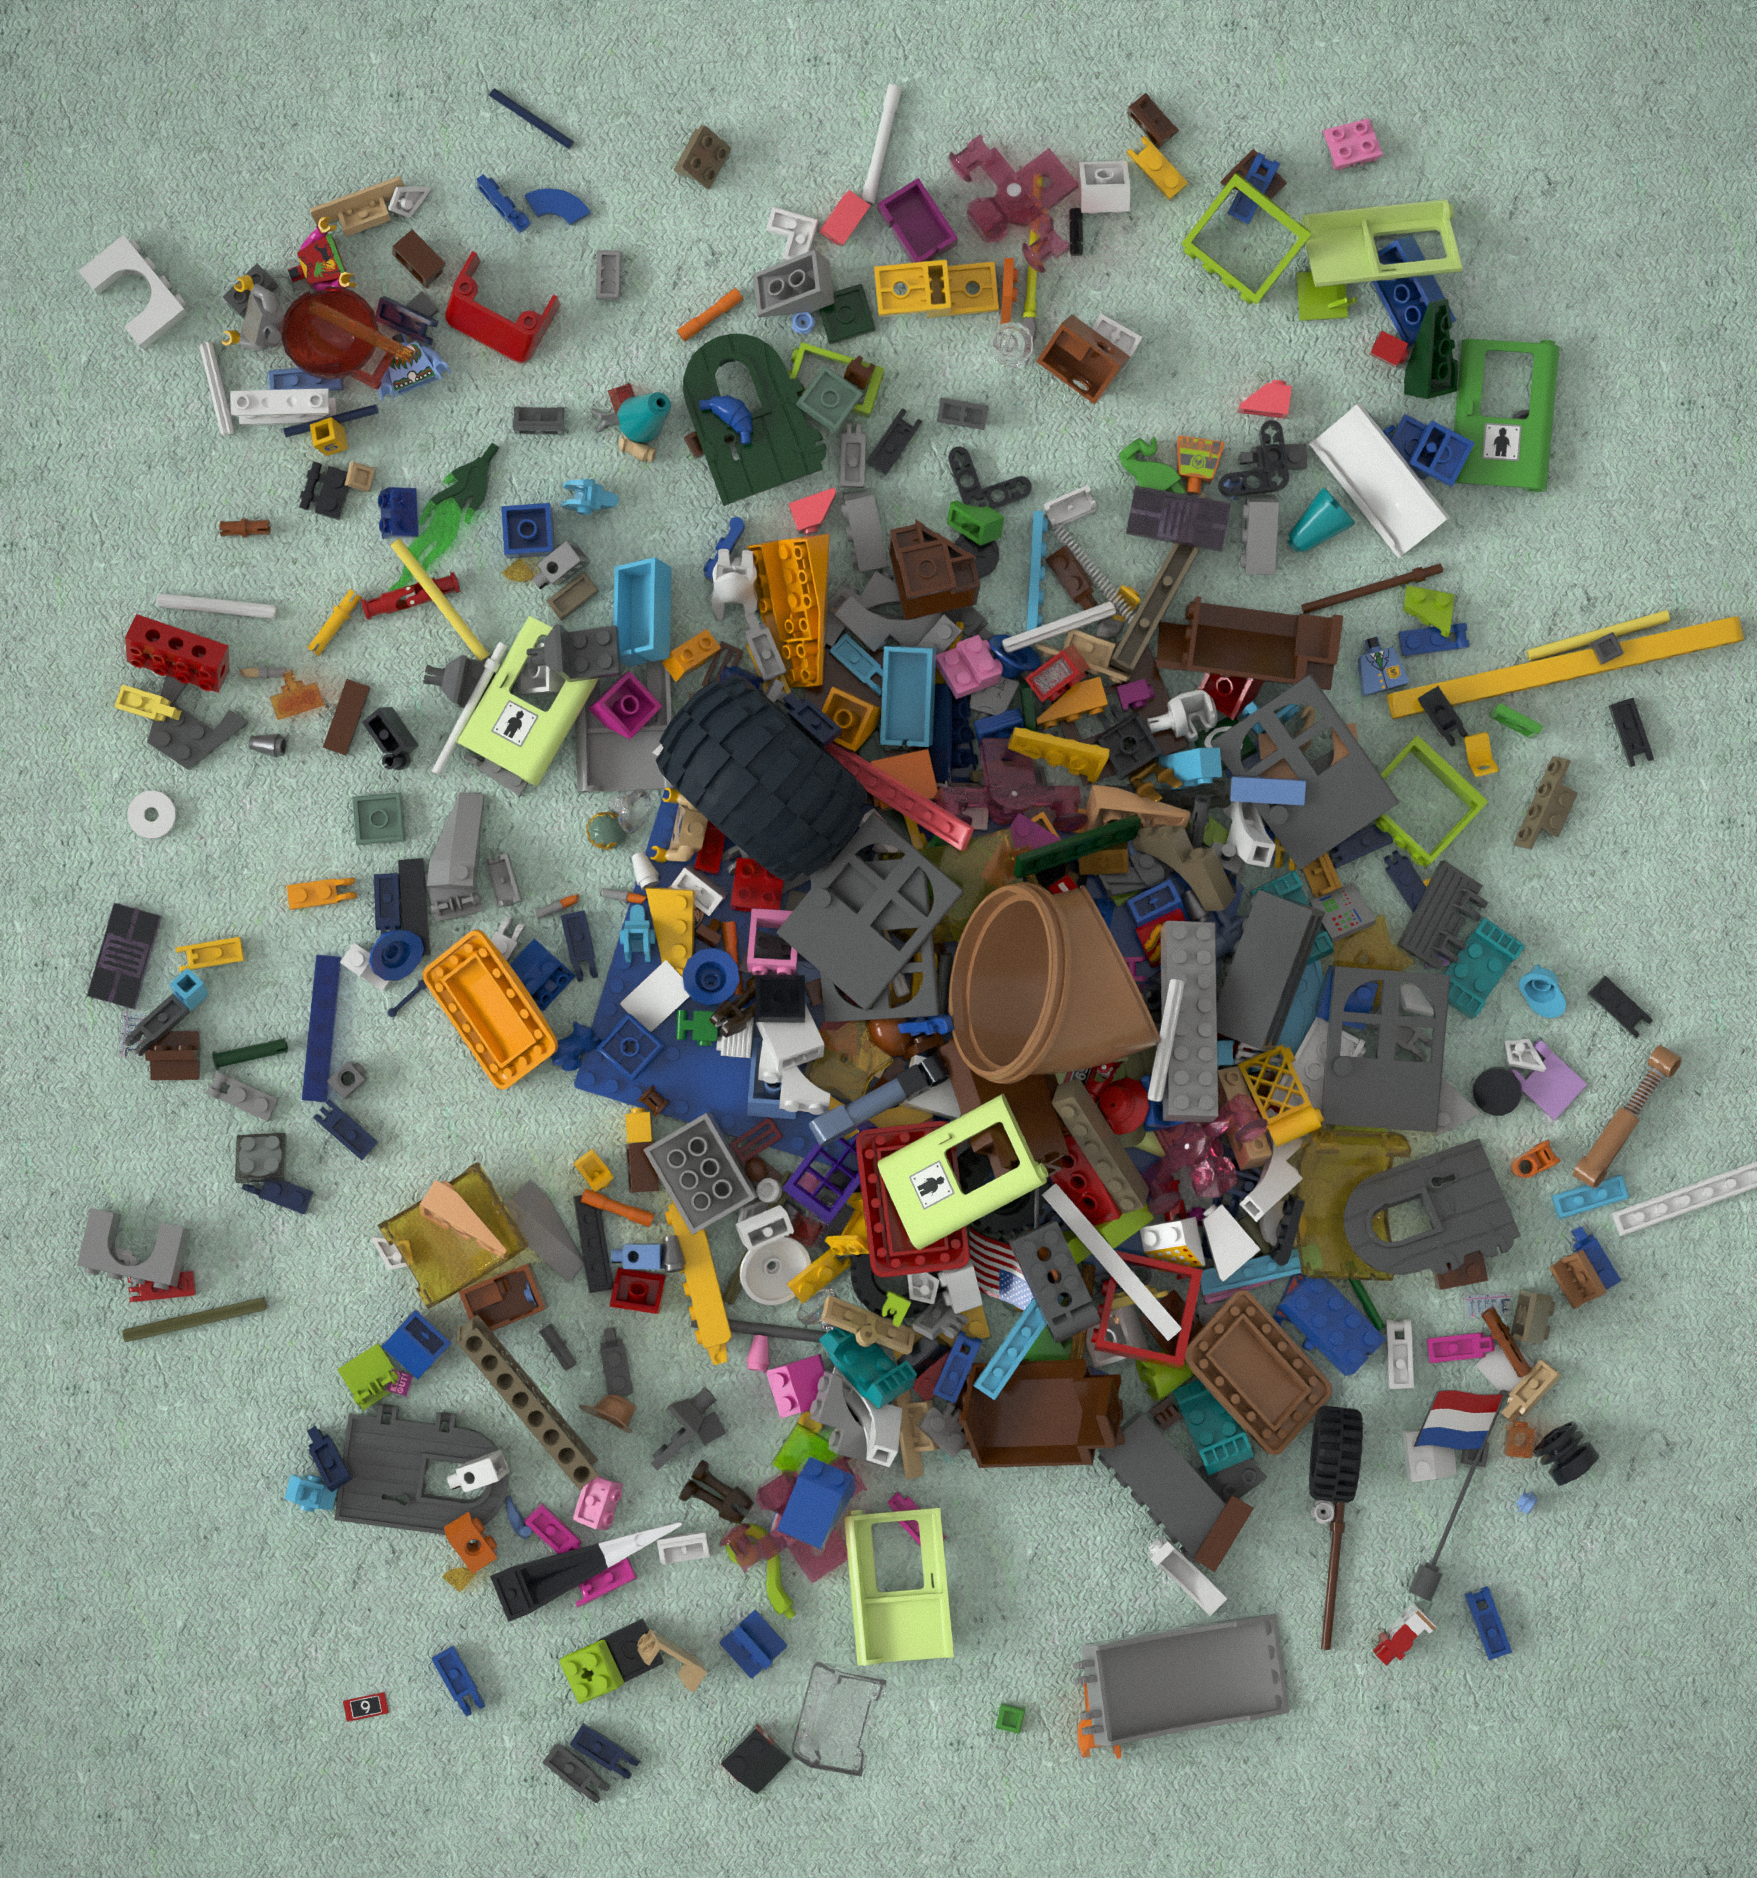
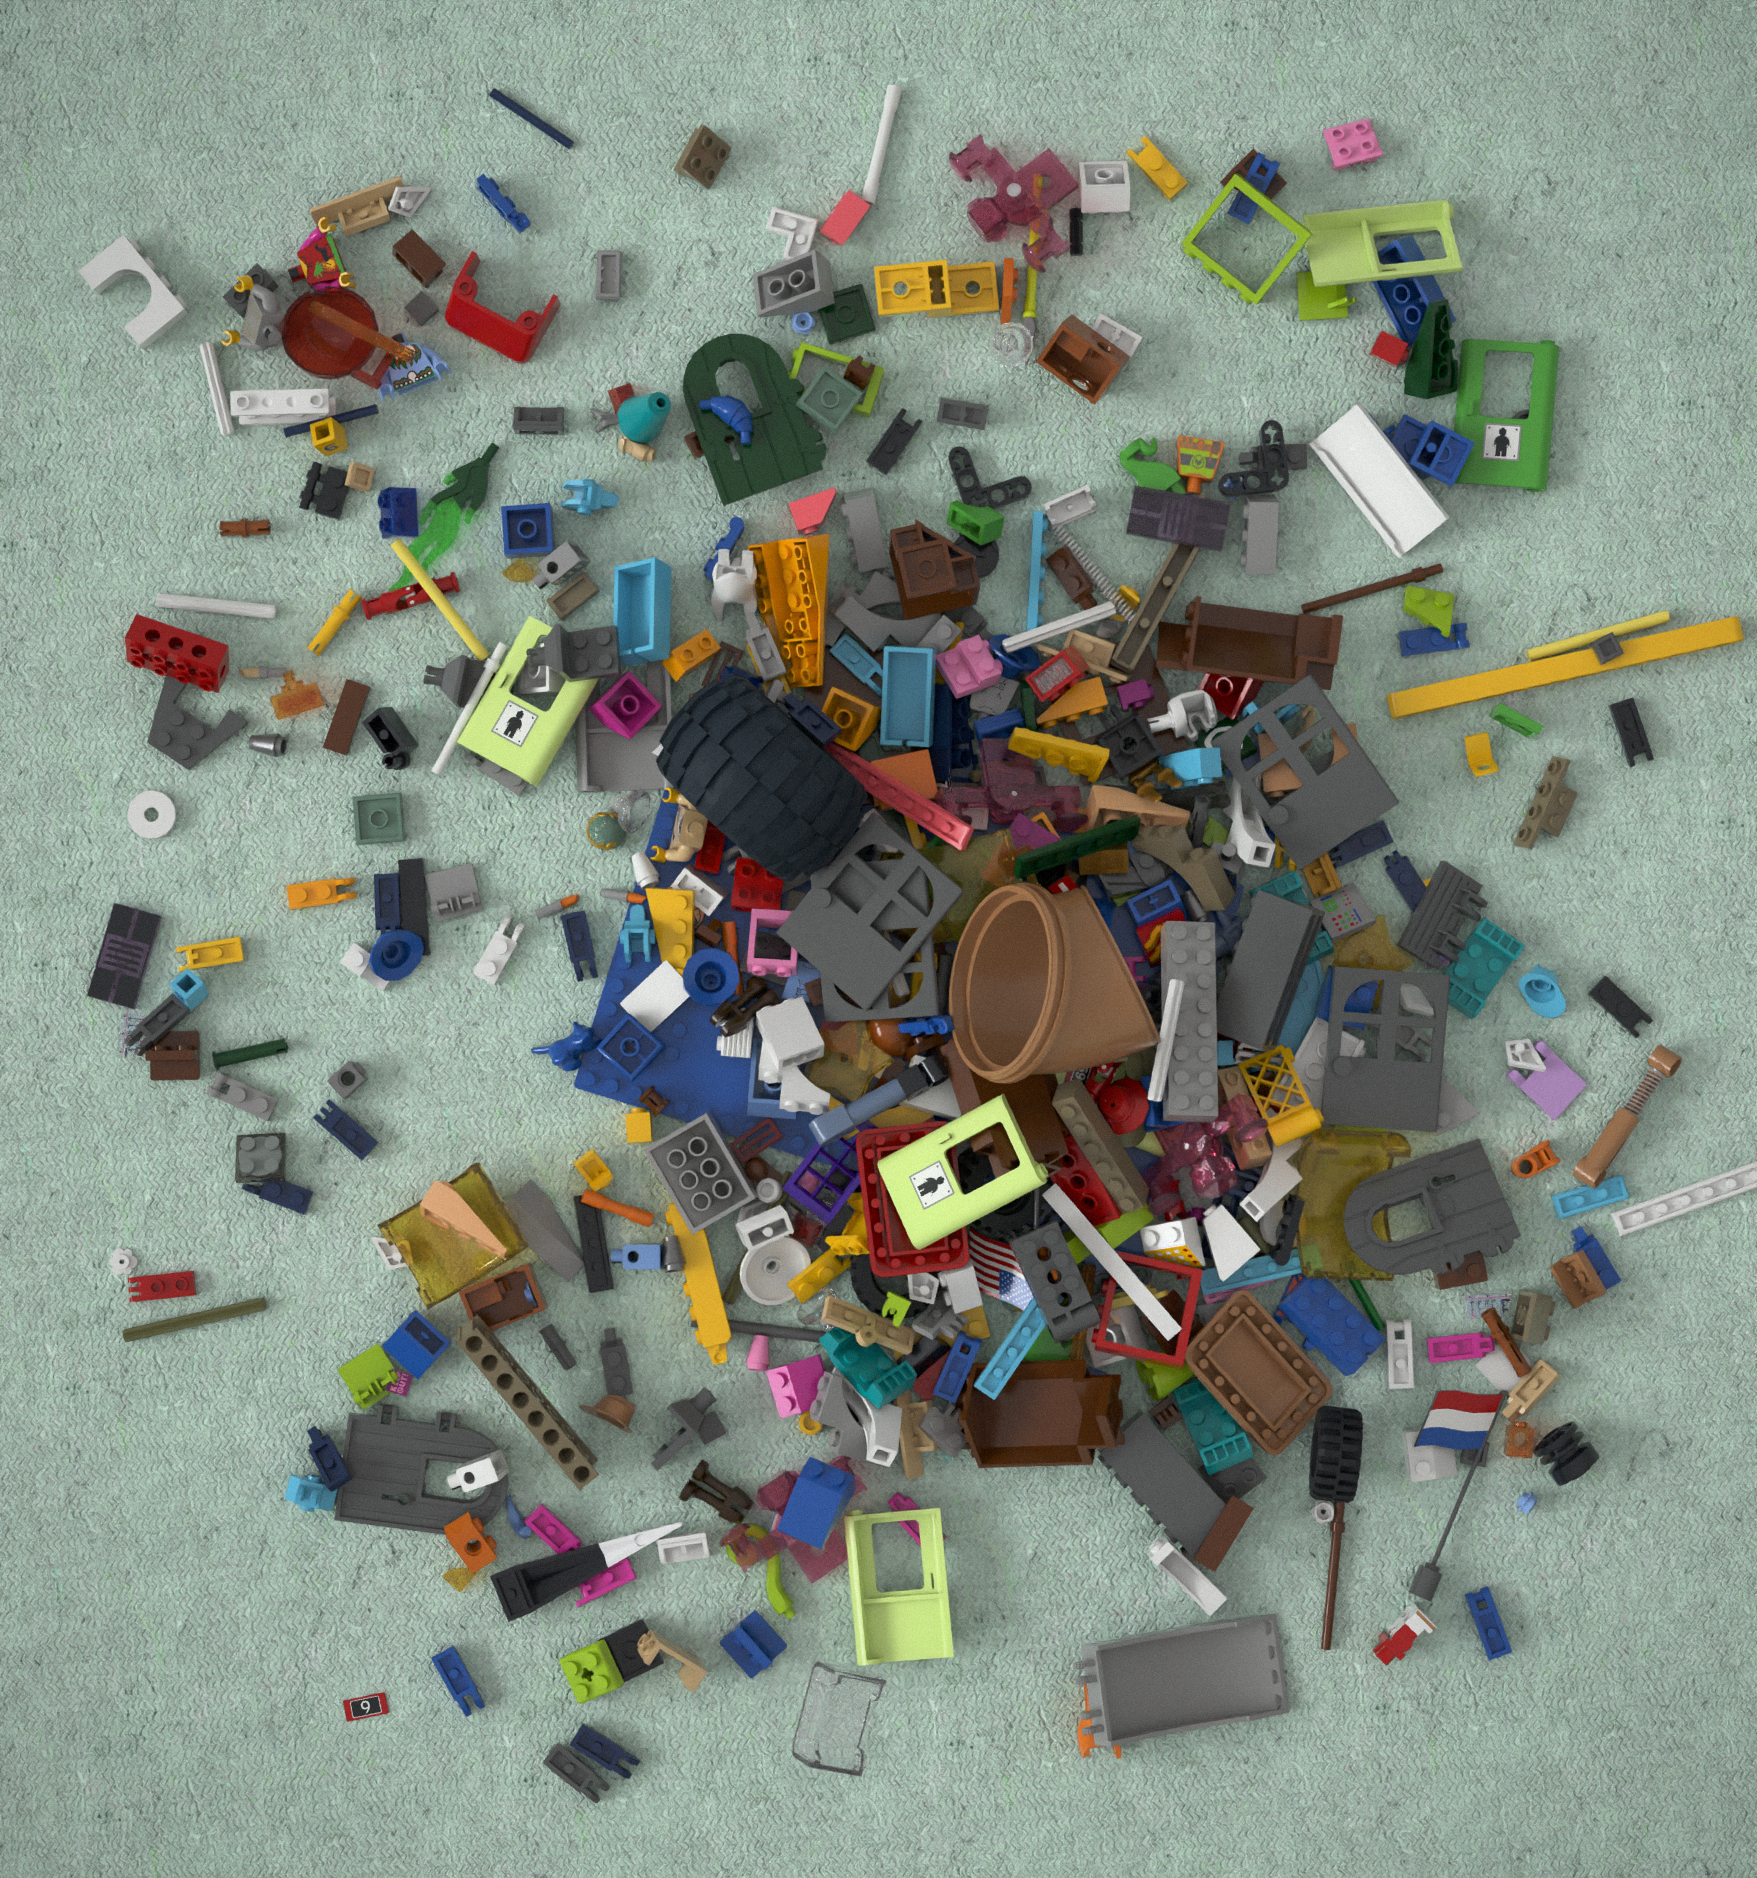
light grey arch [77,1208,191,1290] -> none
light yellow hinge [114,685,182,722] -> none
medium blue tile [269,365,344,391] -> none
clear blue tile [302,955,342,1102] -> none
dark blue hinge [374,296,438,345] -> none
dark blue hinge [387,980,427,1017] -> none
light orange wedge [422,929,558,1090] -> none
light grey wedge [427,792,484,890] -> none
light grey hinge [486,853,523,908] -> none
blue slope [510,938,576,1011] -> none
blue tile [524,188,591,226] -> none
bright pink bracket [572,1476,623,1530] -> none
red slope [609,1267,666,1314] -> none
reddish brown hinge [626,1142,659,1193] -> none
green brick [676,1010,719,1046] -> none
orange piece [677,288,744,342] -> none
black slope [721,1724,792,1794] -> none
black plate [755,975,805,1023] -> none
clear neon green tile [772,1422,836,1477] -> none
light grey hinge [840,422,866,488] -> none
magenta piece [878,178,958,263] -> none
bright green tile [996,1703,1025,1734] -> none
reddish brown hinge [1127,93,1179,149] -> none
medium blue tile [1230,776,1306,805] -> none
coral slope [1238,380,1292,419] -> none
teal cone [1288,488,1356,553] -> none
medium blue torso [1357,637,1409,697] -> none
lime window [1375,735,1488,868] -> none
black hinge [1417,686,1469,747] -> none
black tile [1473,1067,1522,1116] -> none

